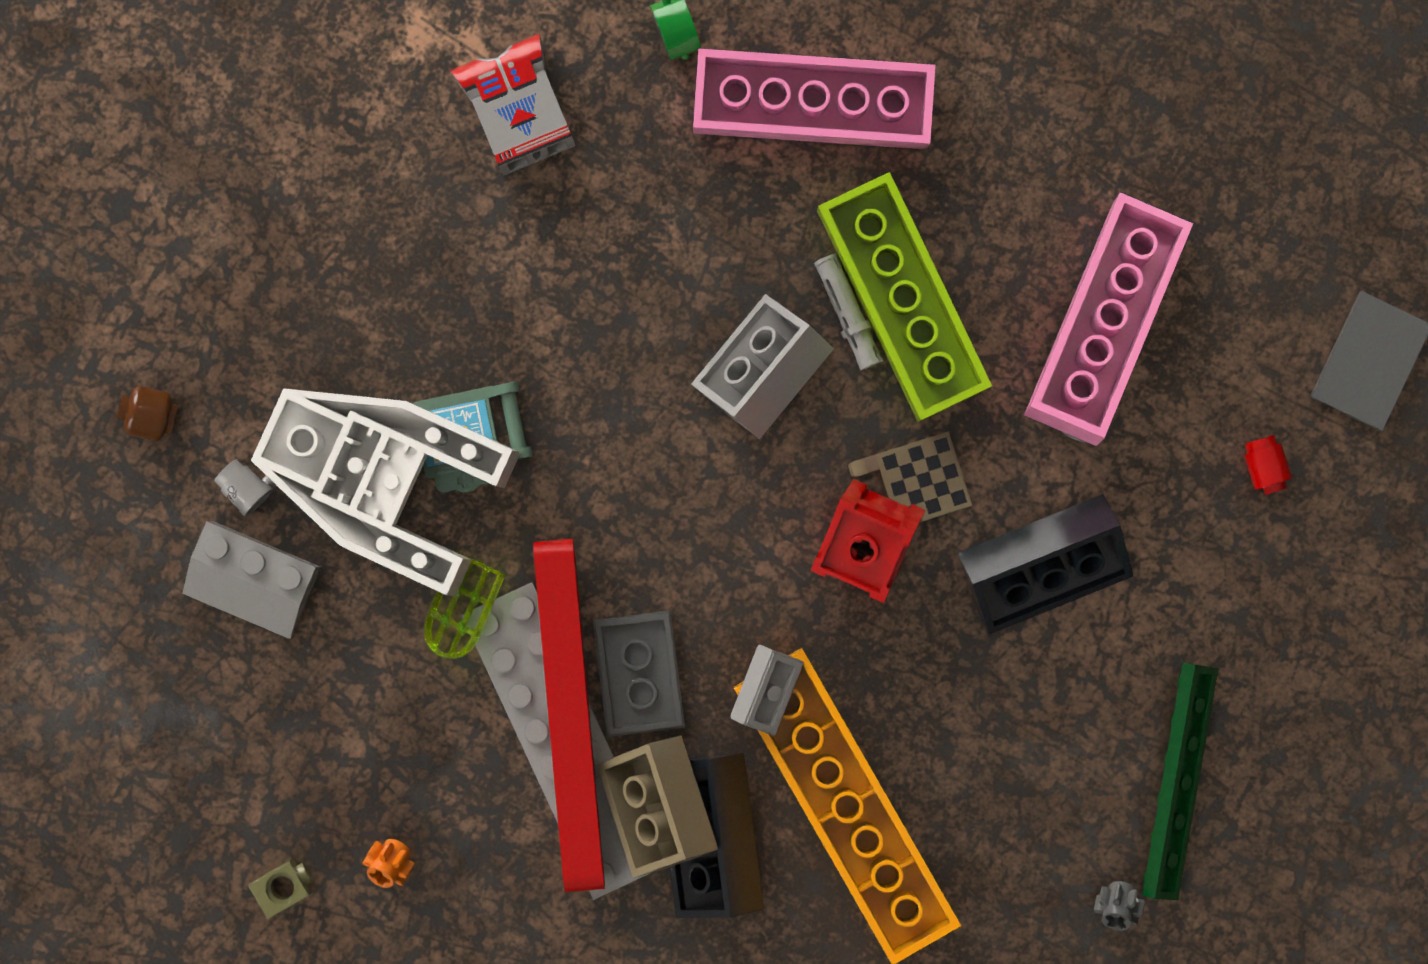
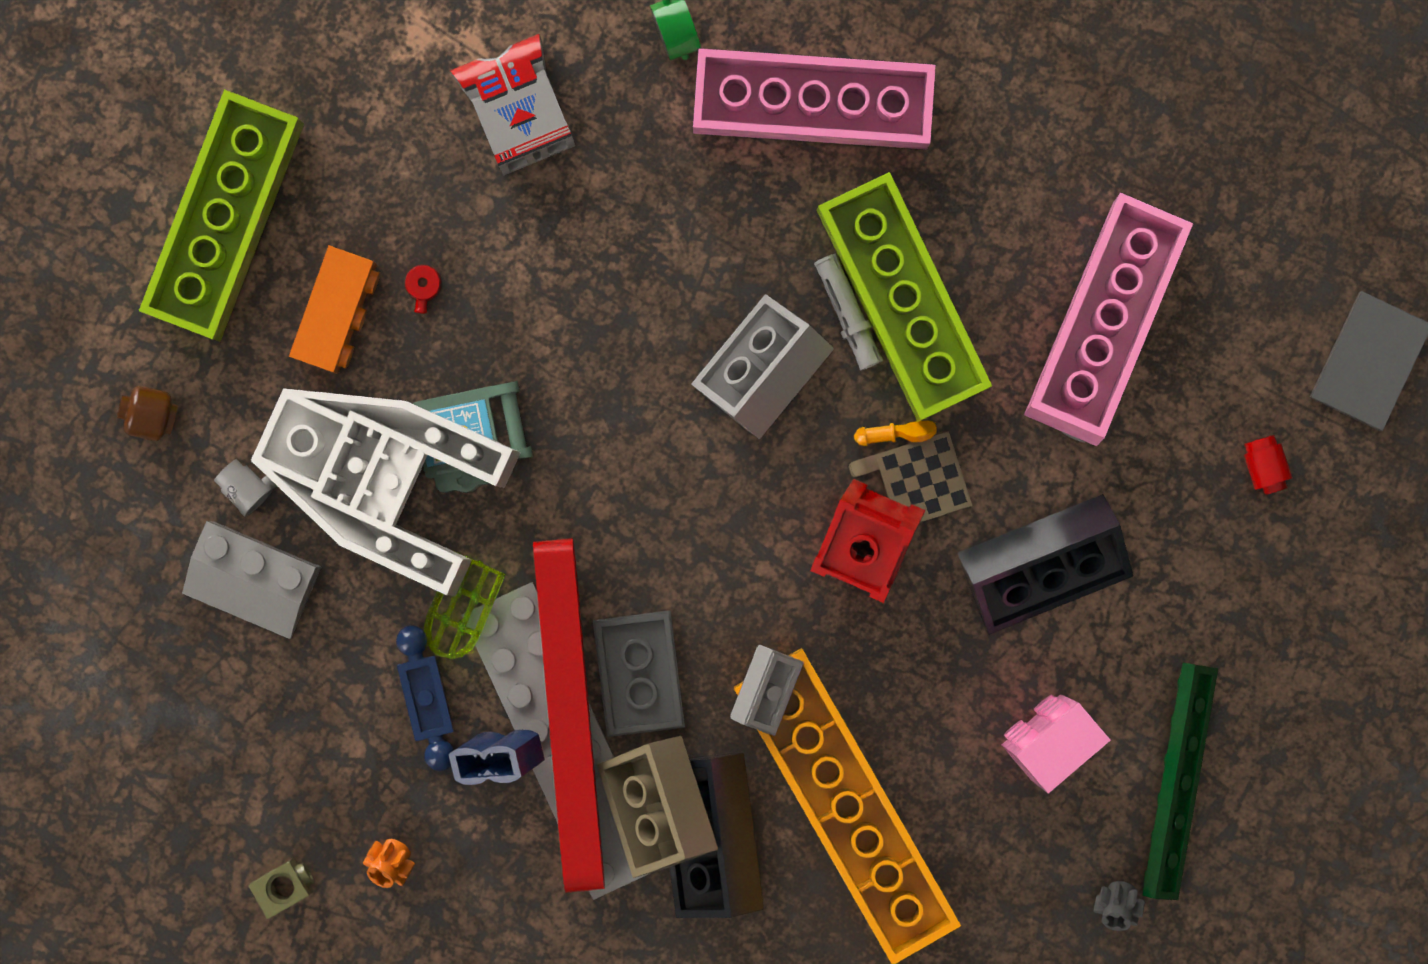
none -> lime brick [139,89,304,342]
none -> orange brick [289,245,380,374]
none -> dark blue plate [396,625,455,771]
none -> red piece [405,265,442,314]
none -> dark blue brick [448,729,545,785]
none -> light orange piece [854,421,937,446]
none -> bright pink brick [1001,694,1111,794]

